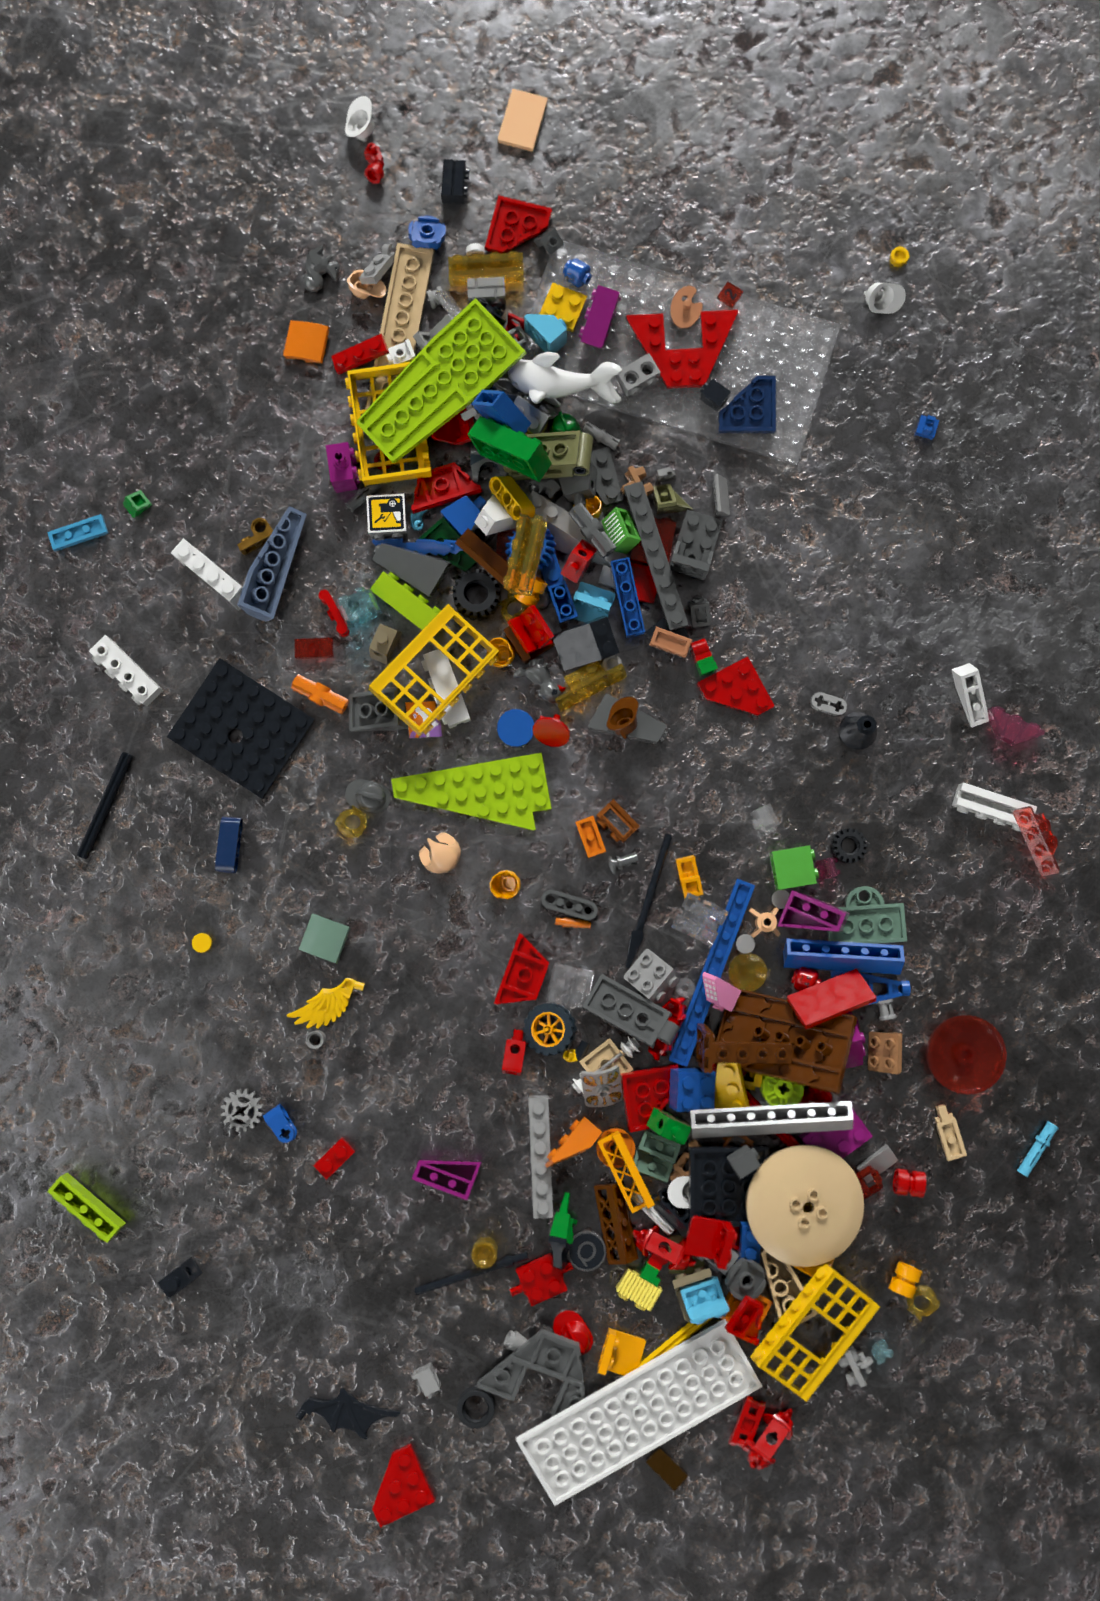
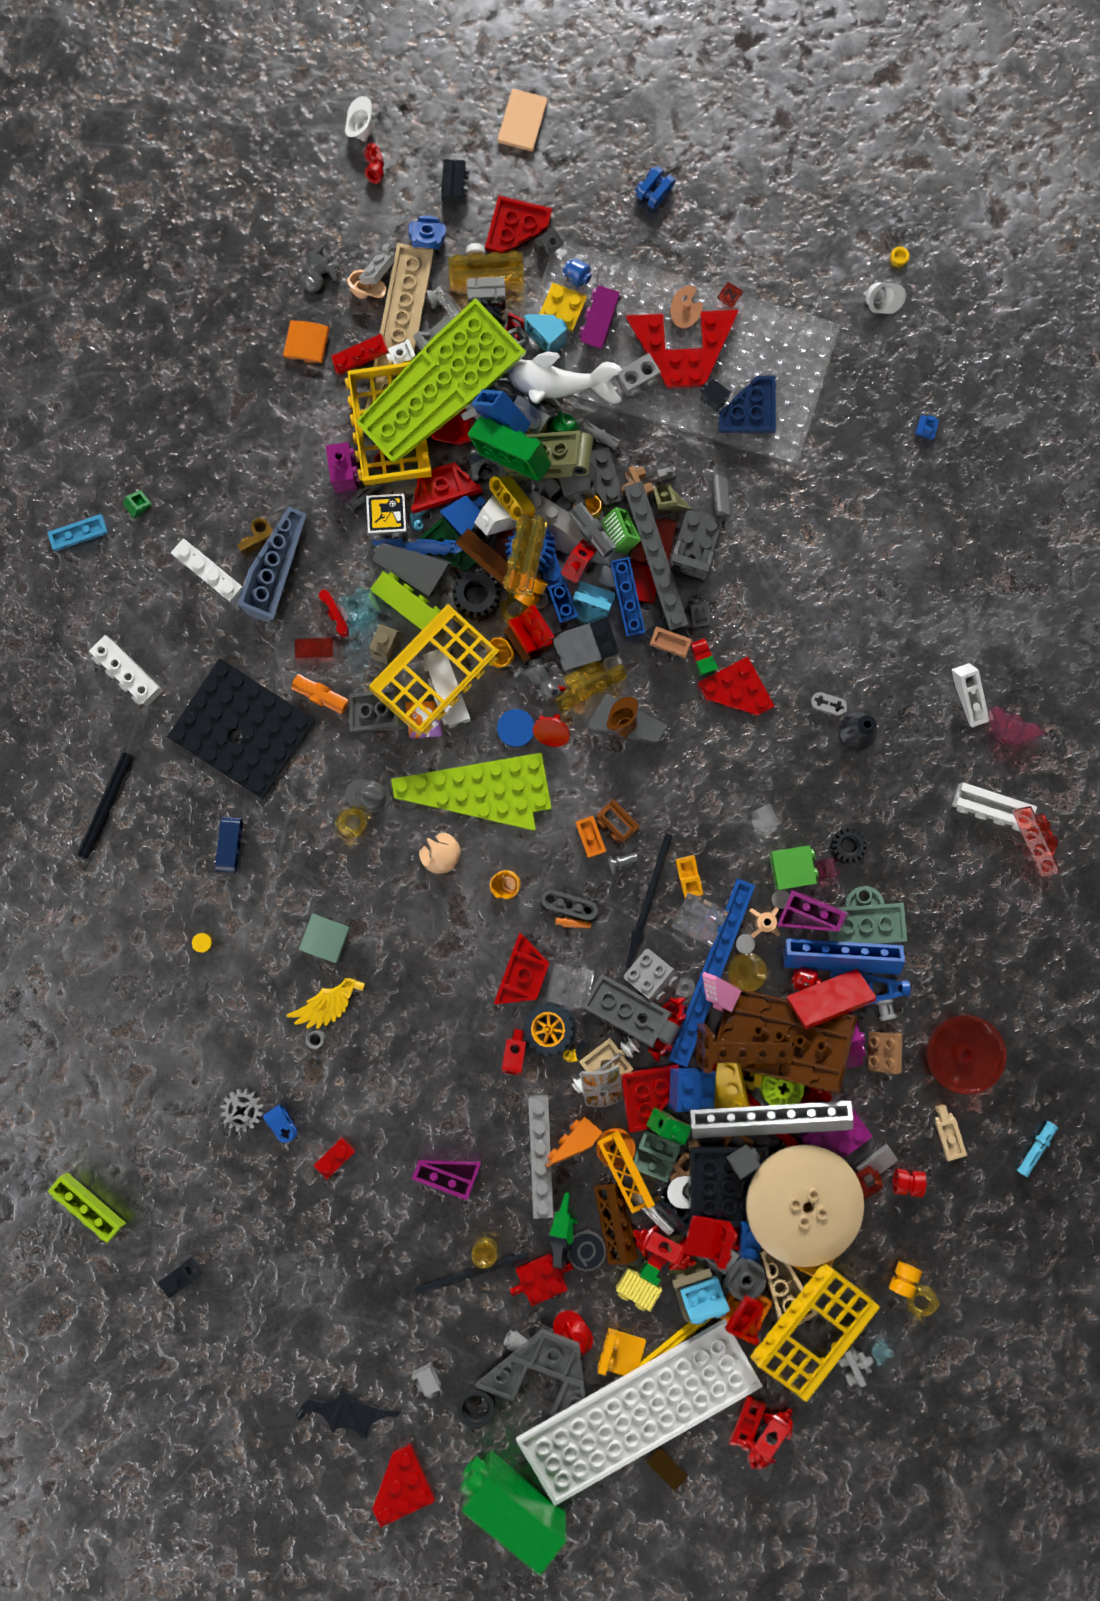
none -> green brick [459,1451,566,1575]
none -> blue brick [635,166,676,210]

